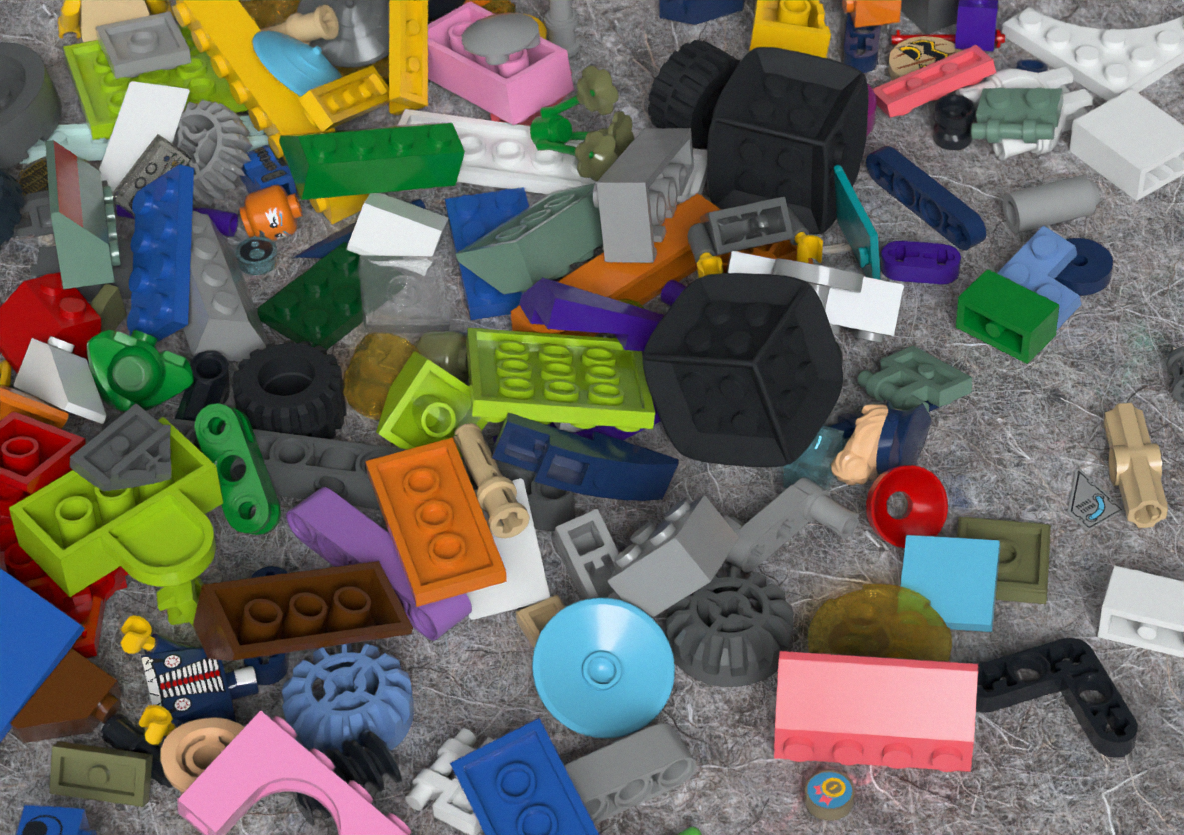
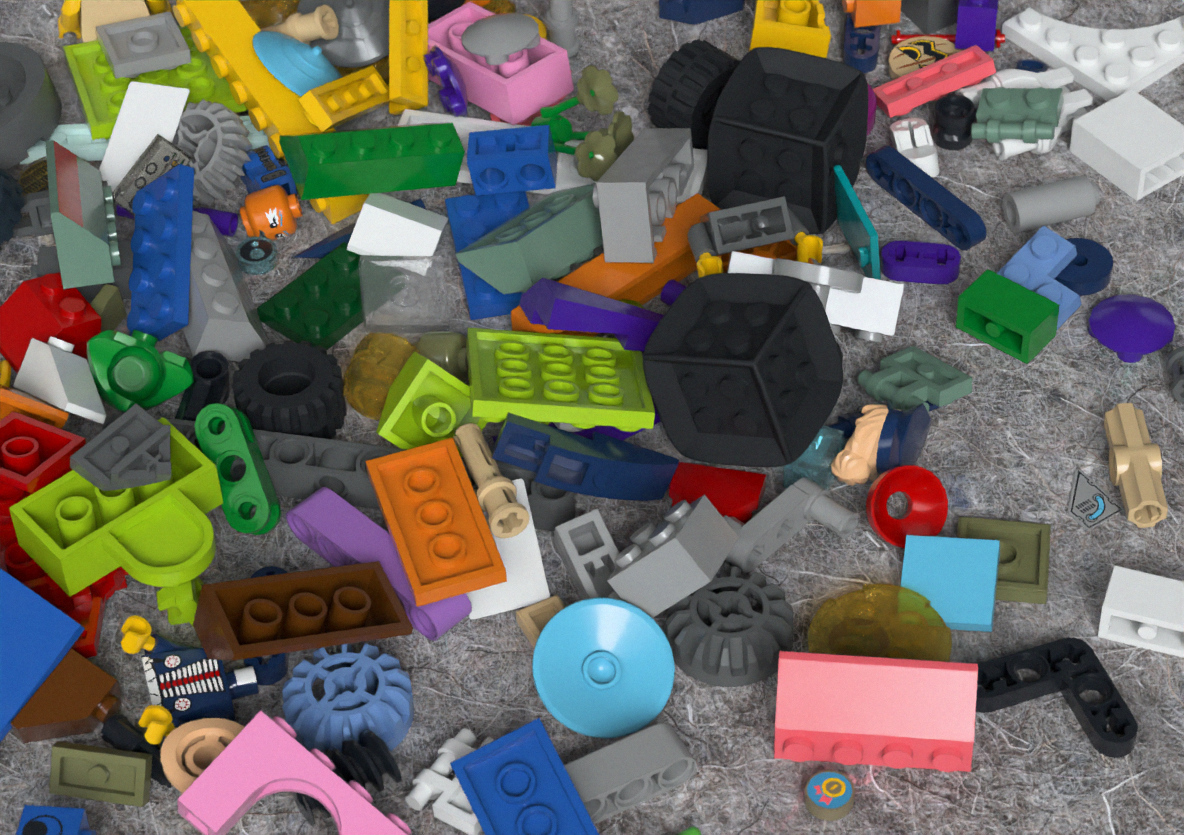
none -> dark purple dish [423,45,468,118]
none -> blue brick [467,125,557,196]
none -> red slope [669,462,766,524]
none -> white piece [890,118,940,178]
none -> dark purple dish [1088,294,1175,363]

